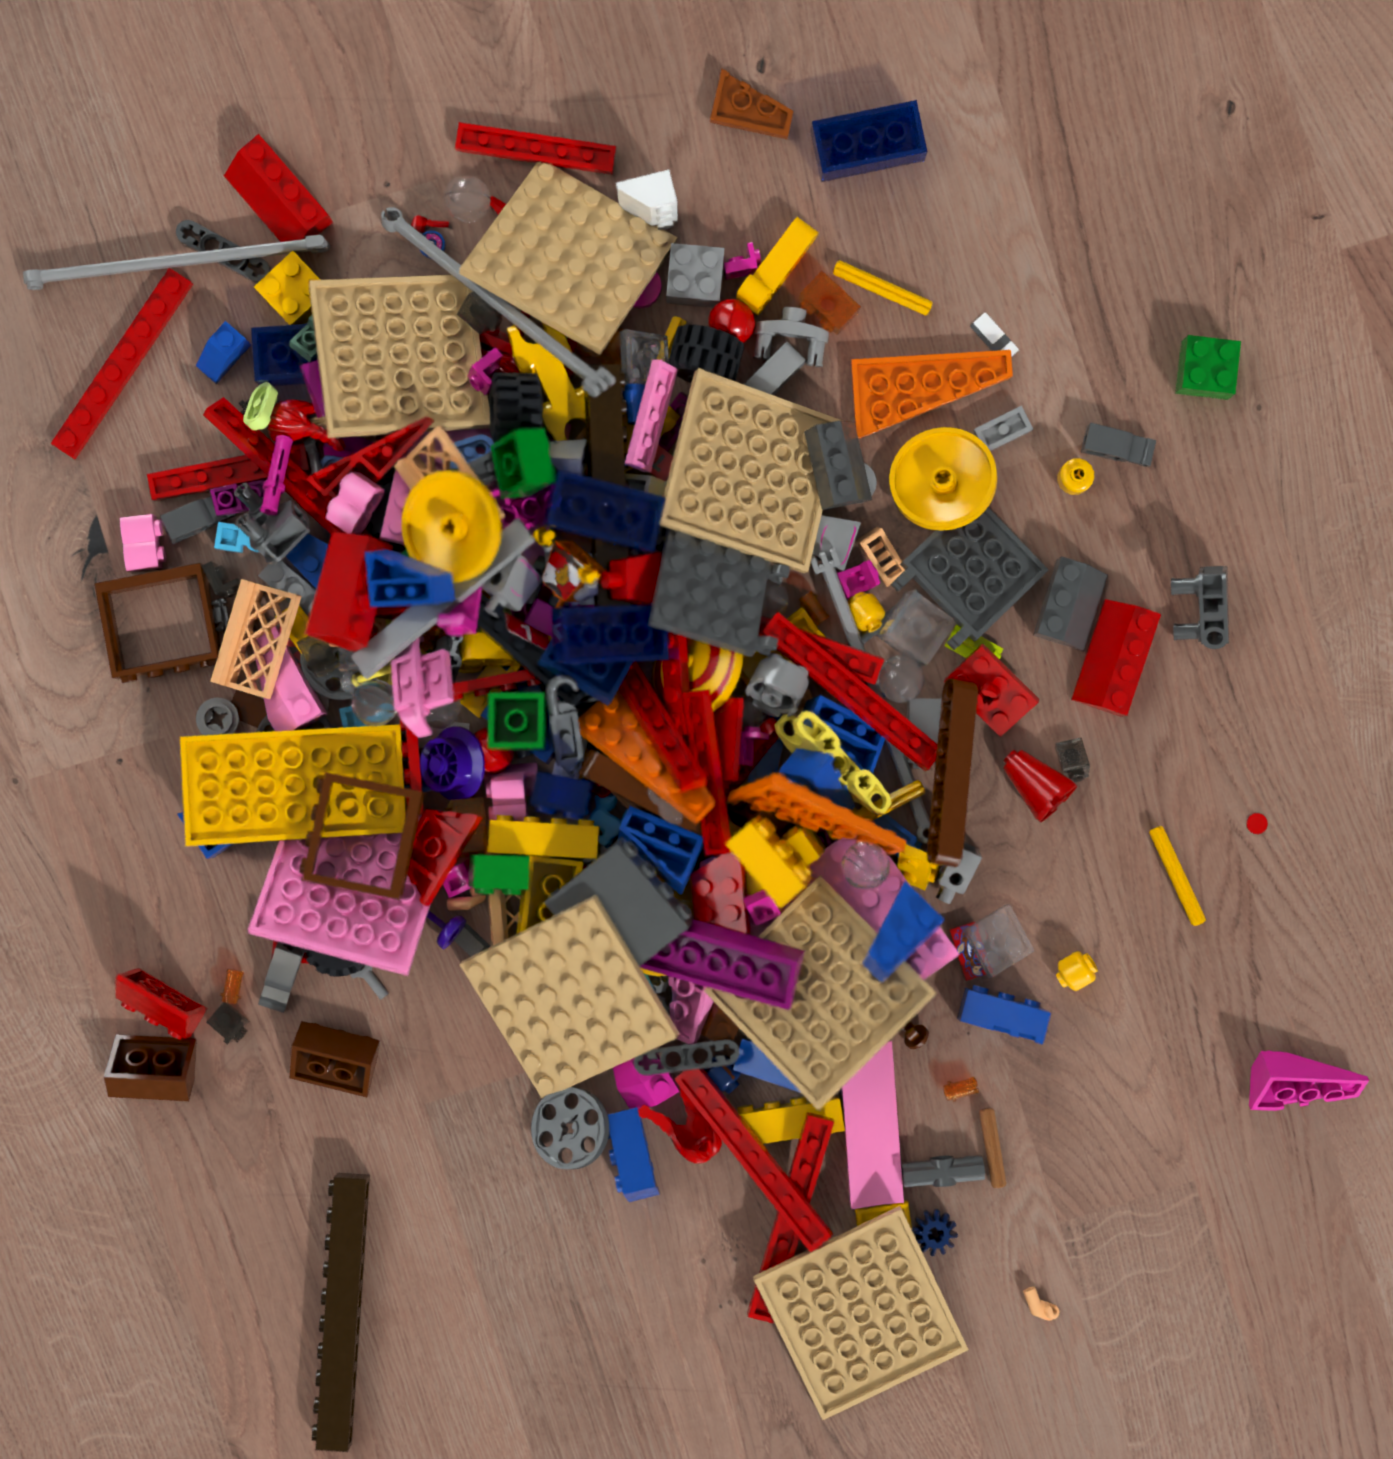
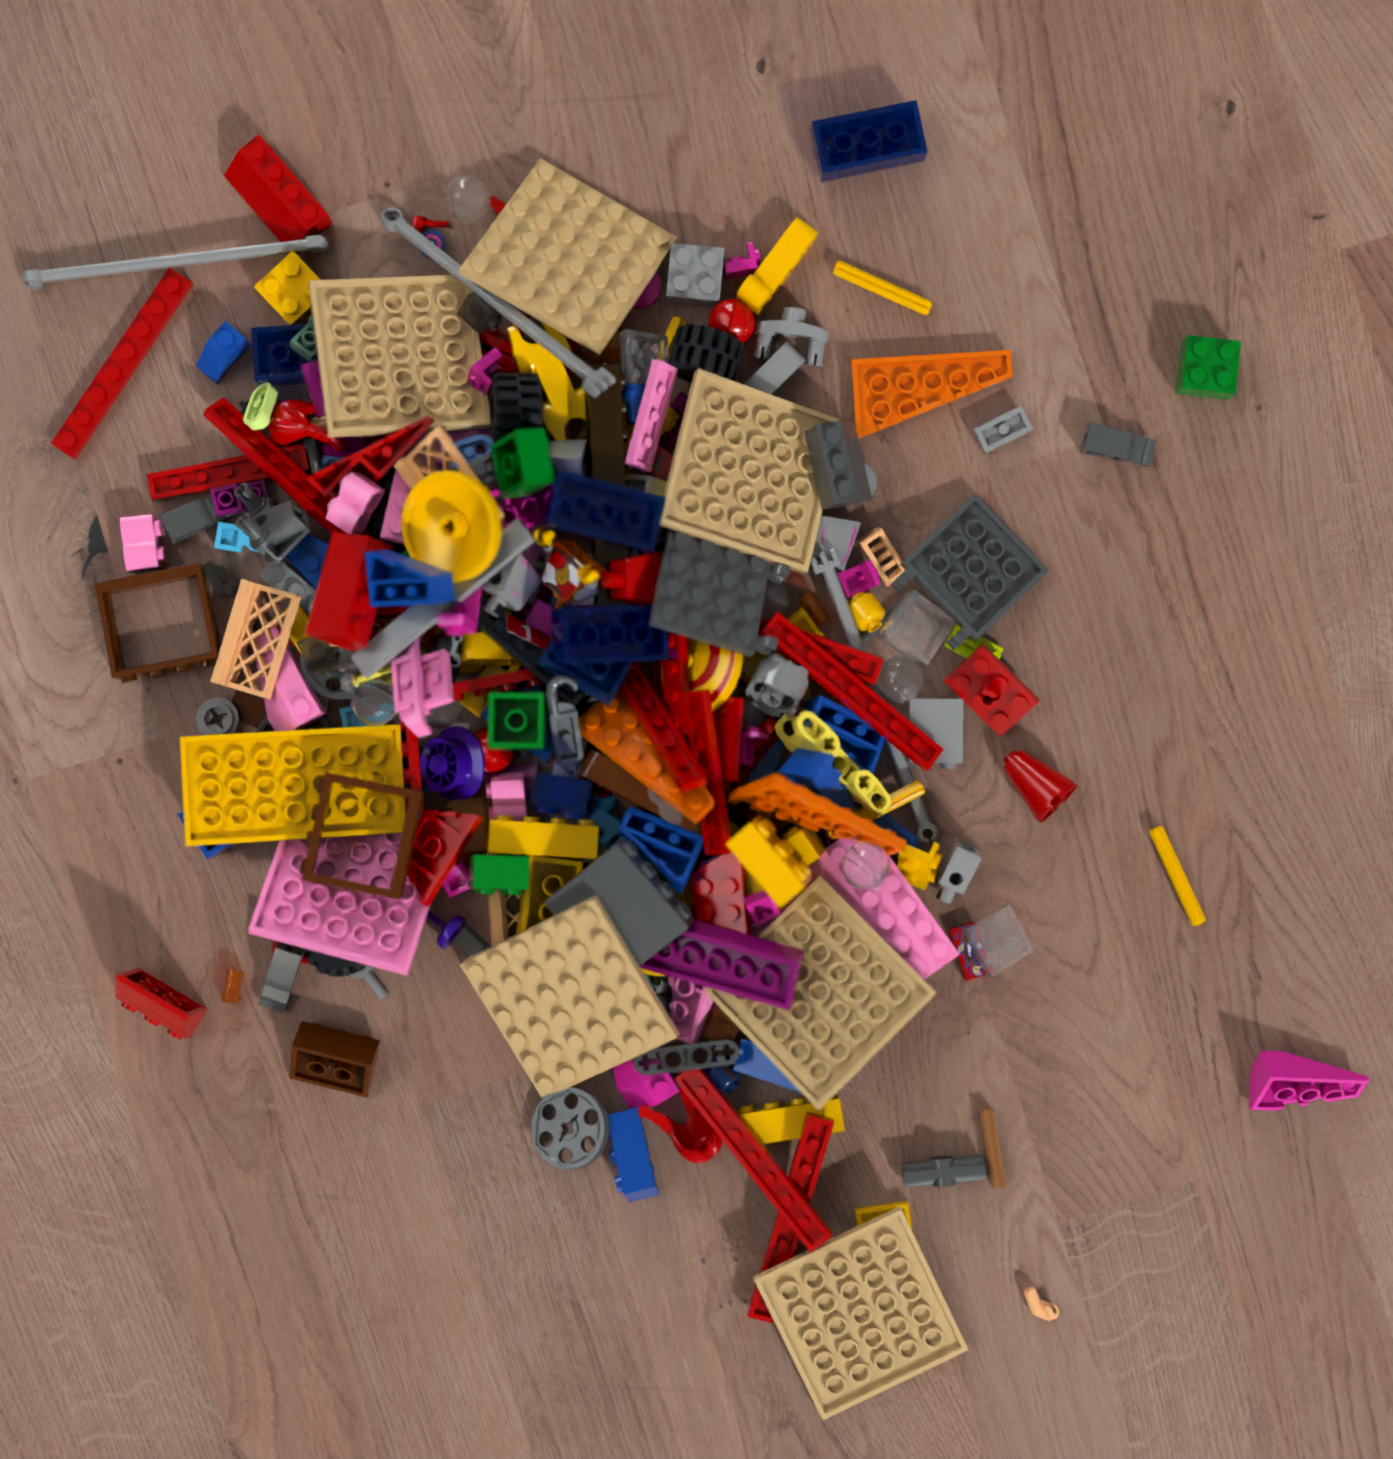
reddish brown slope [104,1034,197,1101] -> none
dark grey beam [176,220,271,284] -> none
clear smoke bracket [206,1001,250,1045] -> none
dark grey piece [211,598,230,632] -> none
dark pink pin [260,435,293,516] -> none
dark brown brick [312,1173,370,1452] -> none
light nougat arm [447,888,486,911] -> none
red plate [455,122,617,175] -> none
white slope [616,170,678,230] -> none
dark orange wing [710,68,793,139] -> none
clear orange brick [799,270,861,335] -> none
bright pink arch [841,1040,904,1210] -> none
blue wedge [862,881,945,983] -> none
yellow dish [889,427,997,531] -> none
reddish brown plate [902,1021,929,1049] -> none
dark blue gear [911,1209,958,1256] -> none
reddish brown beam [927,678,978,867] -> none
clear orange pin [943,1076,979,1102] -> none
blue wedge [957,985,1051,1045] -> none
white sticker [970,313,1019,357] -> none
dark grey slope [1033,556,1108,651] -> none
clear smoke bracket [1055,737,1090,783] -> none
yellow head [1056,951,1098,991] -> none
yellow head [1057,458,1094,495] -> none
red slope [1071,599,1161,717] -> none
dark grey piece [1171,566,1229,649] -> none
red sticker [1246,813,1268,834] -> none

